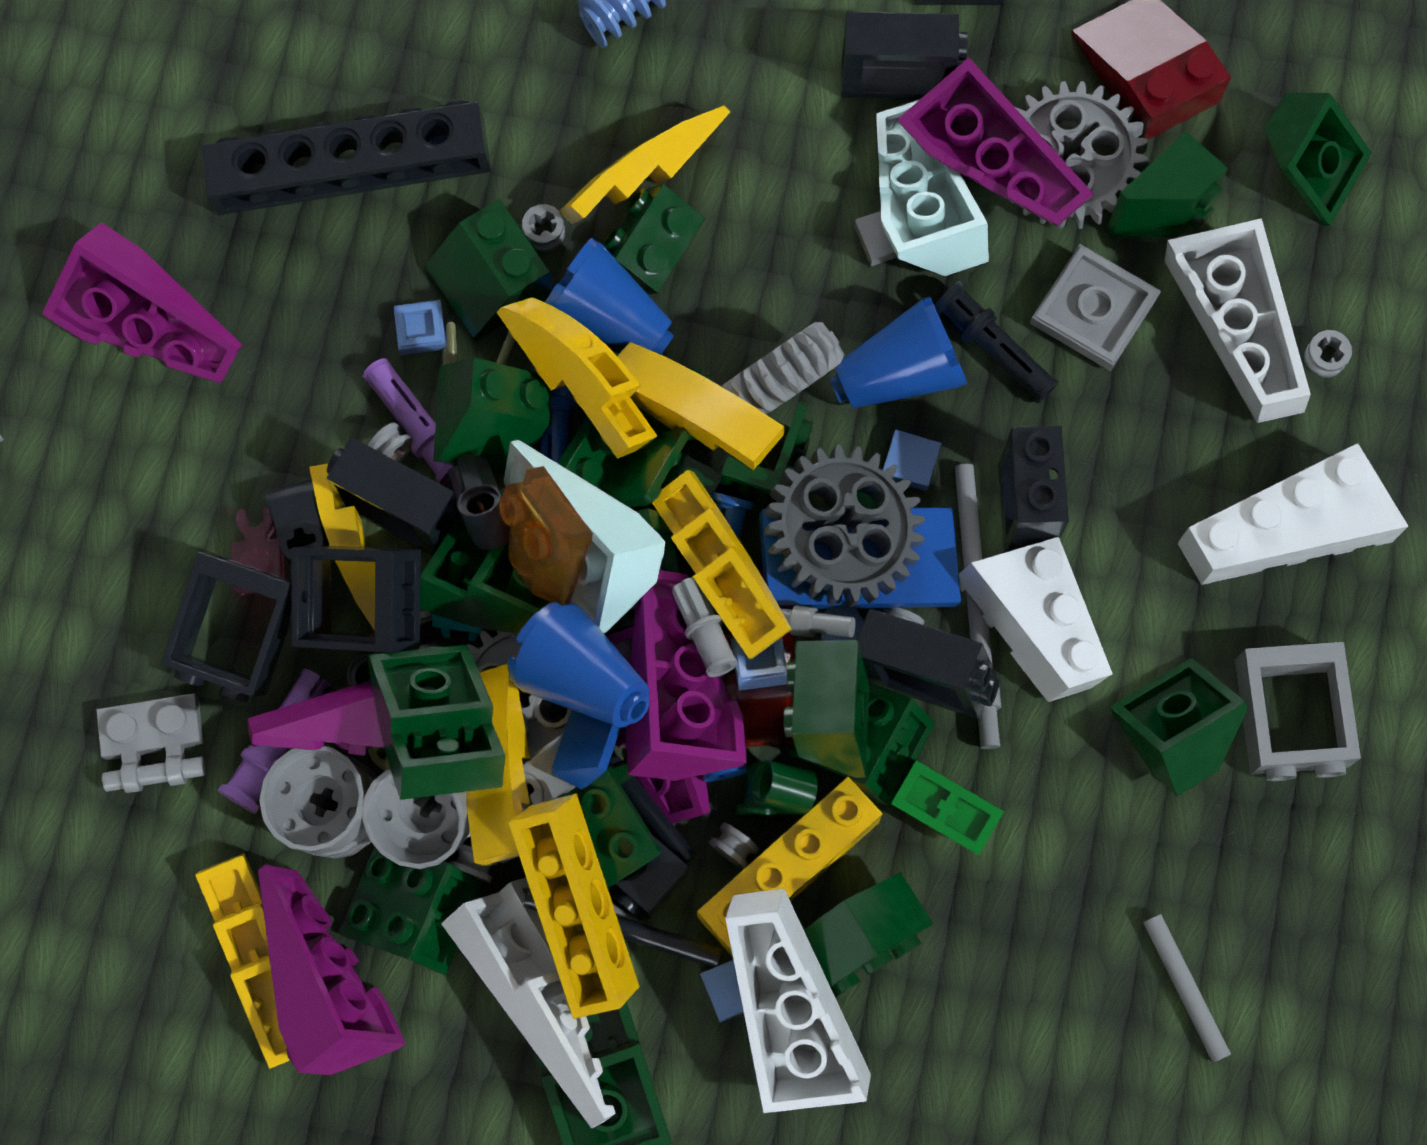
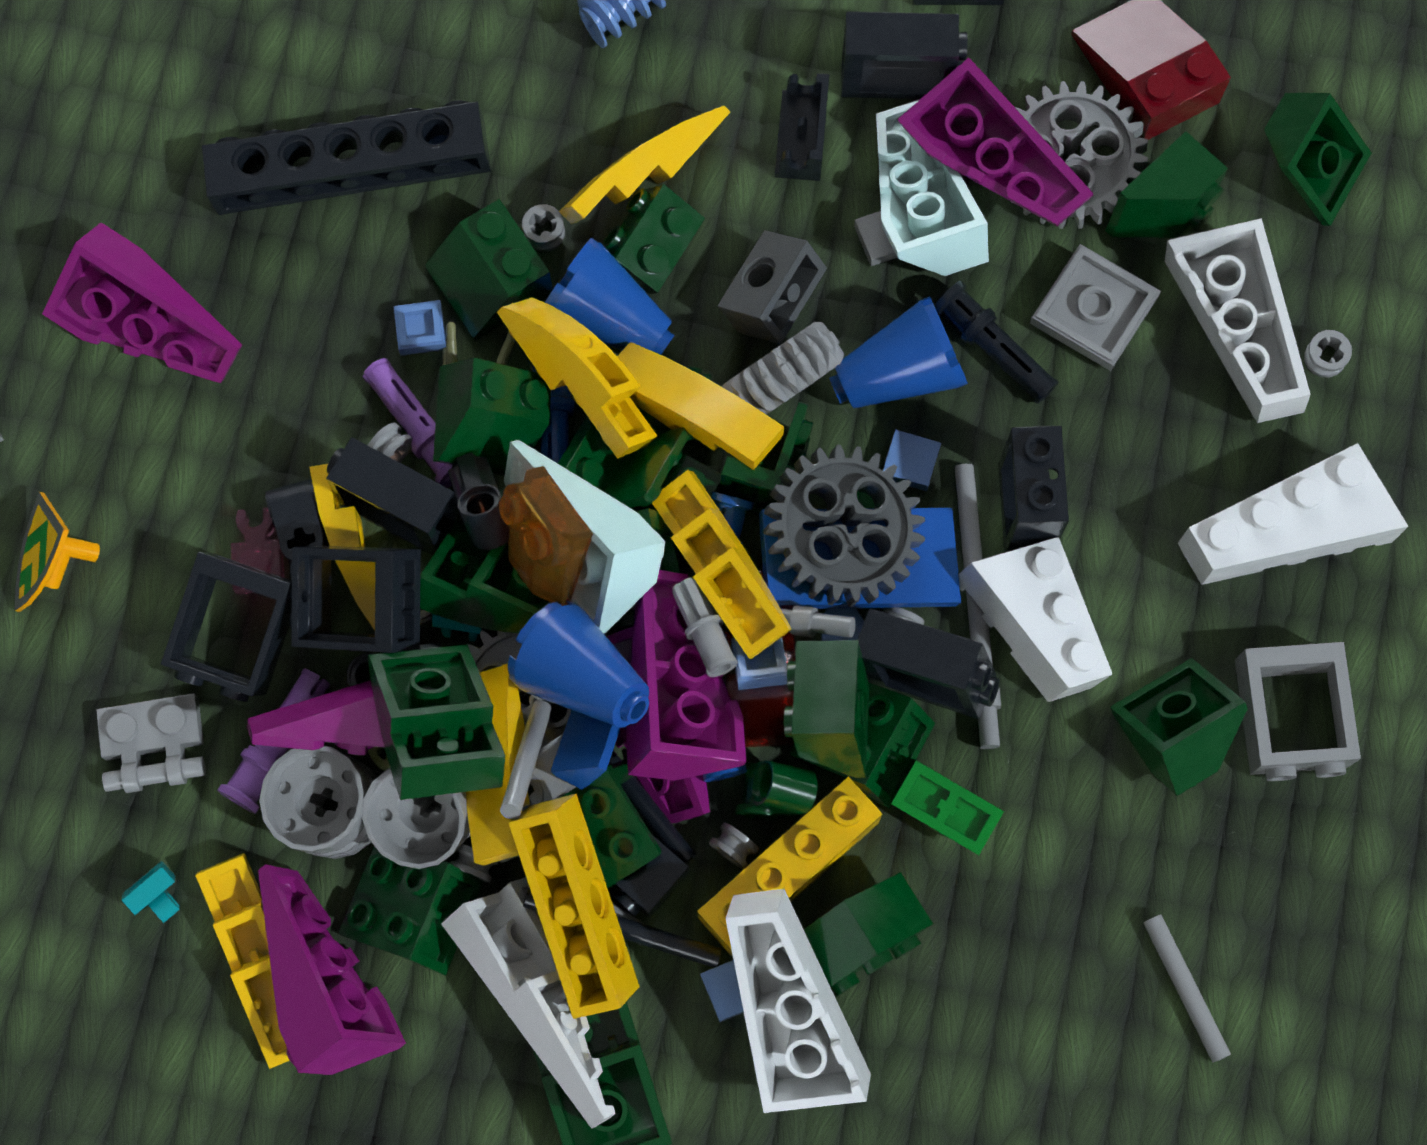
none -> shield [15,492,100,612]
none -> teal tile [122,861,180,923]
none -> light grey bar [500,700,552,819]
none -> dark grey brick [717,230,827,345]
none -> black hinge [775,73,830,181]

